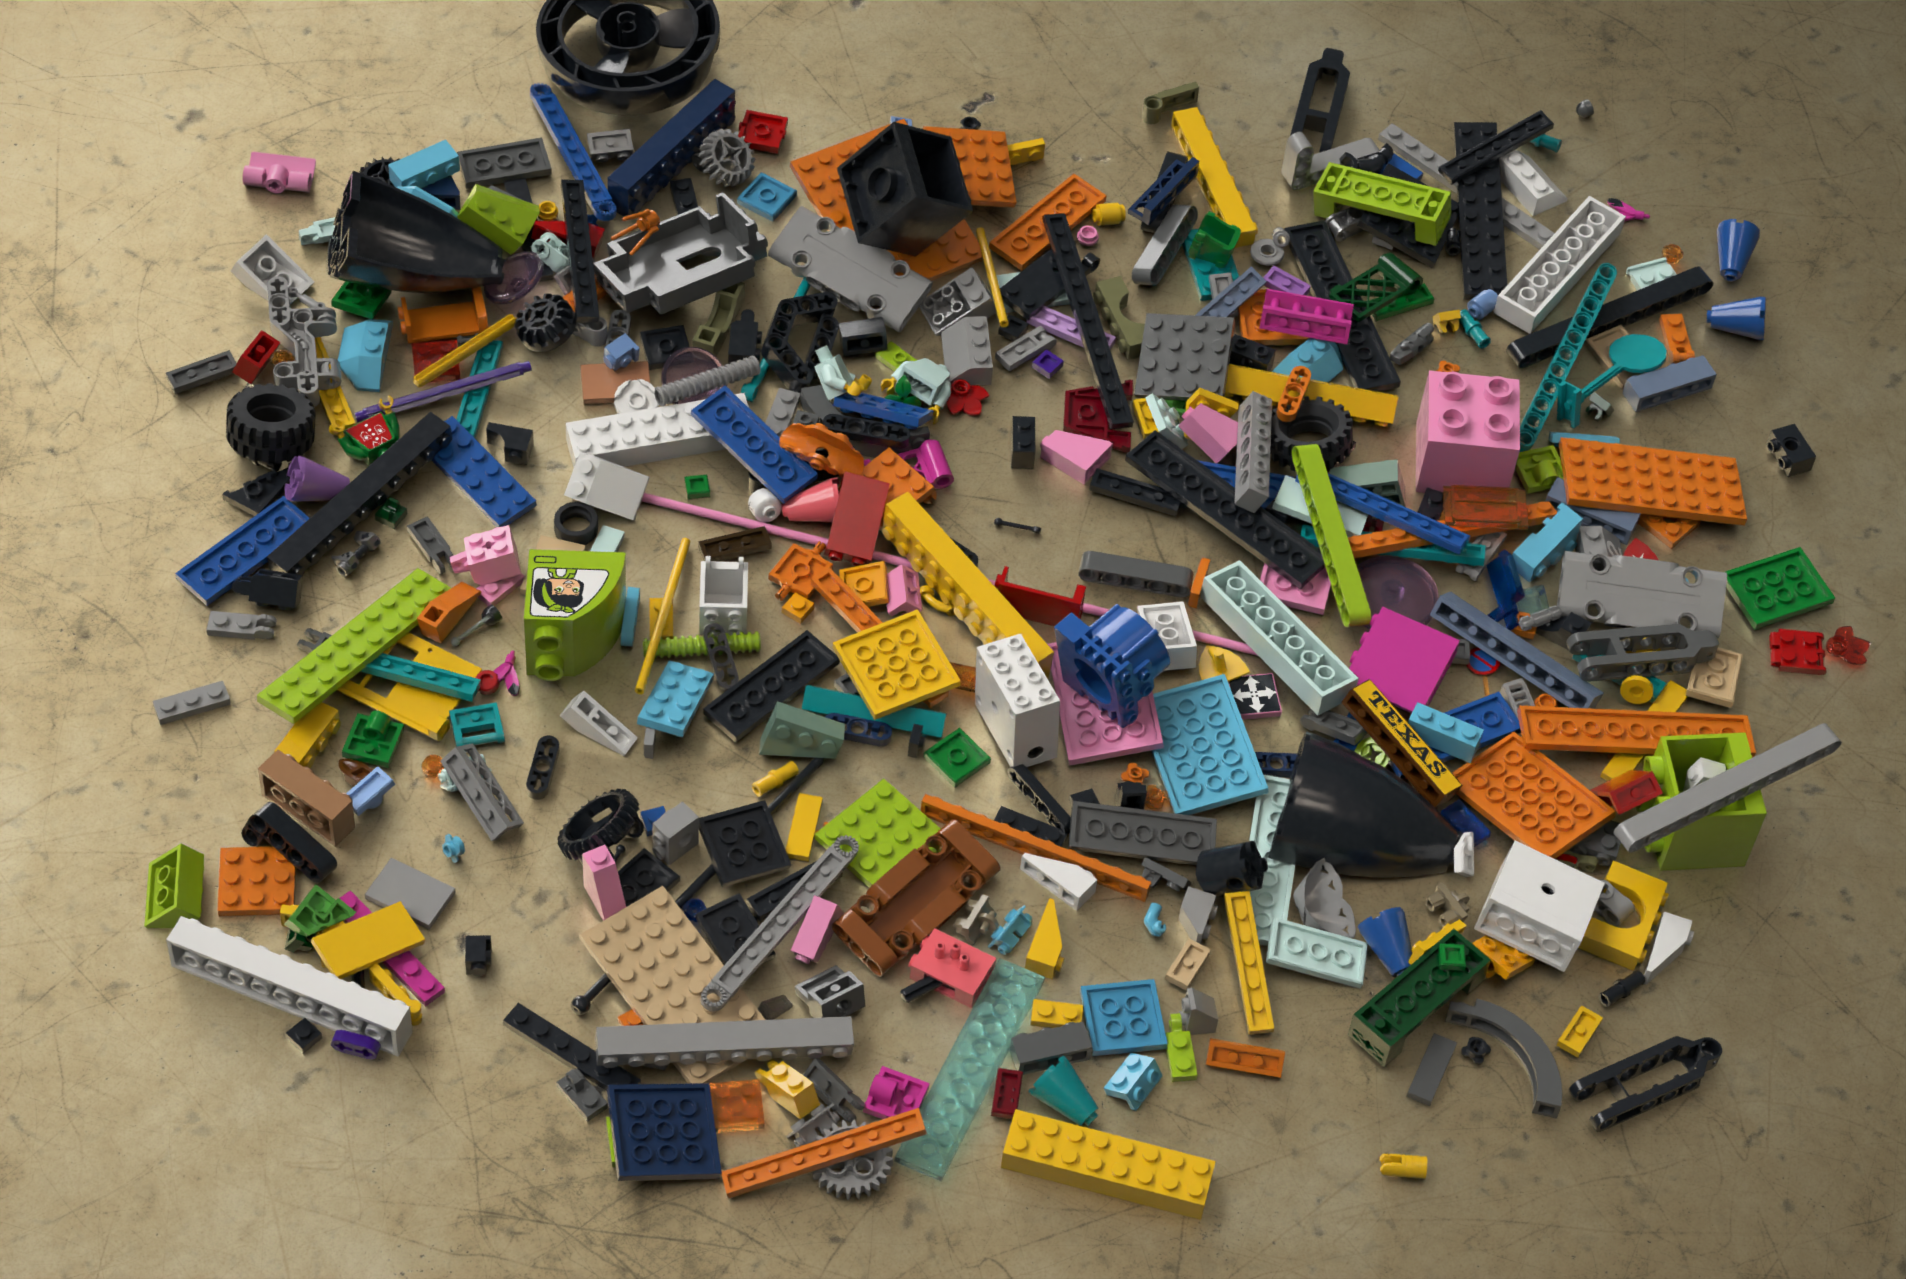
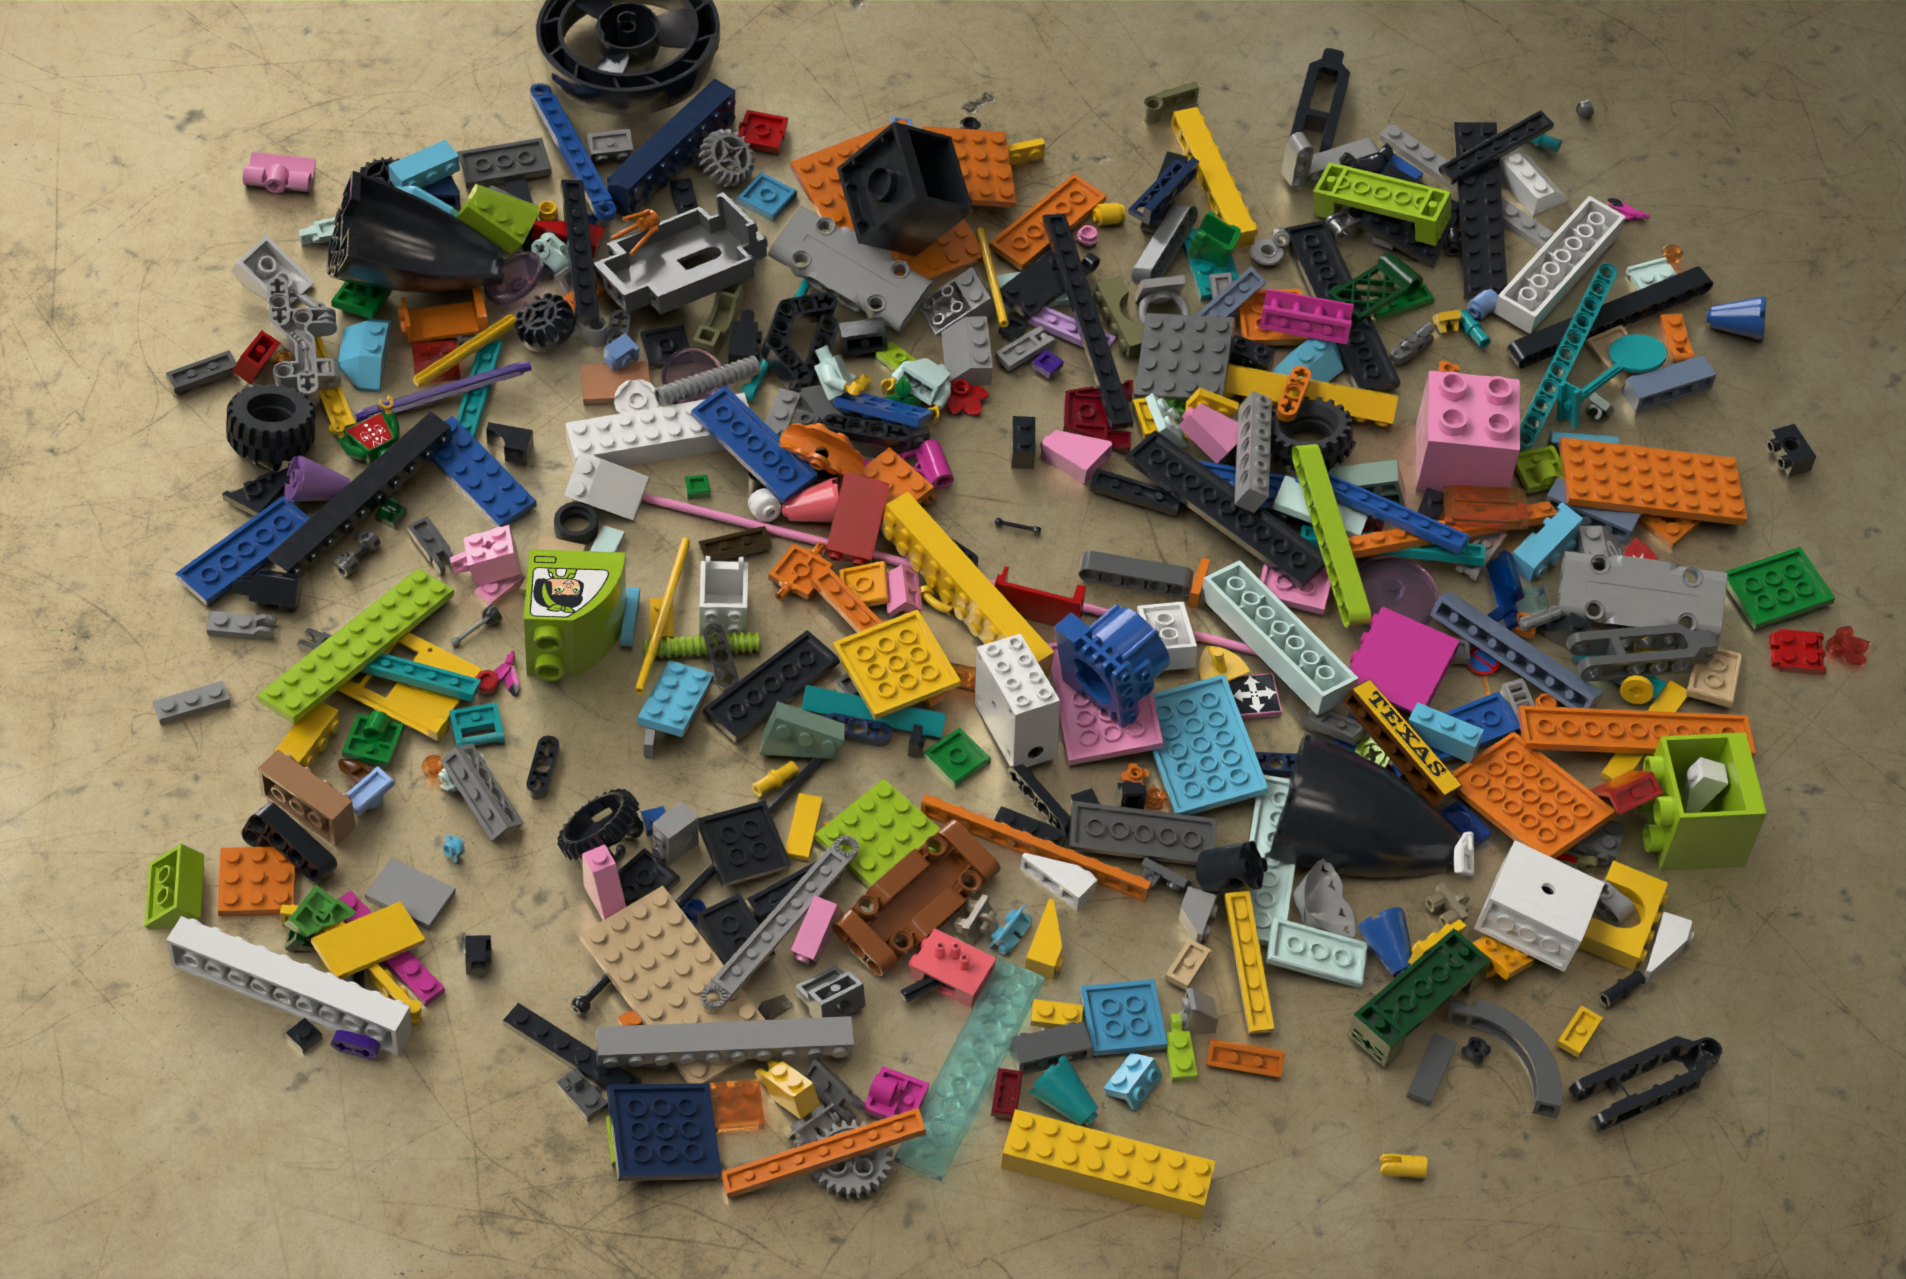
orange slope [417,582,482,644] -> none
white slope [560,691,638,756] -> none
light orange plate [781,592,814,624] -> none
medium azure arm [1144,903,1166,936] -> none
medium lavender plate [1263,266,1311,295] -> none
green tile [1438,944,1466,971] -> none
light grey beam [1614,723,1842,853] -> none
blue cone [1716,219,1760,282] -> none
none -> light grey tile [1134,275,1190,324]

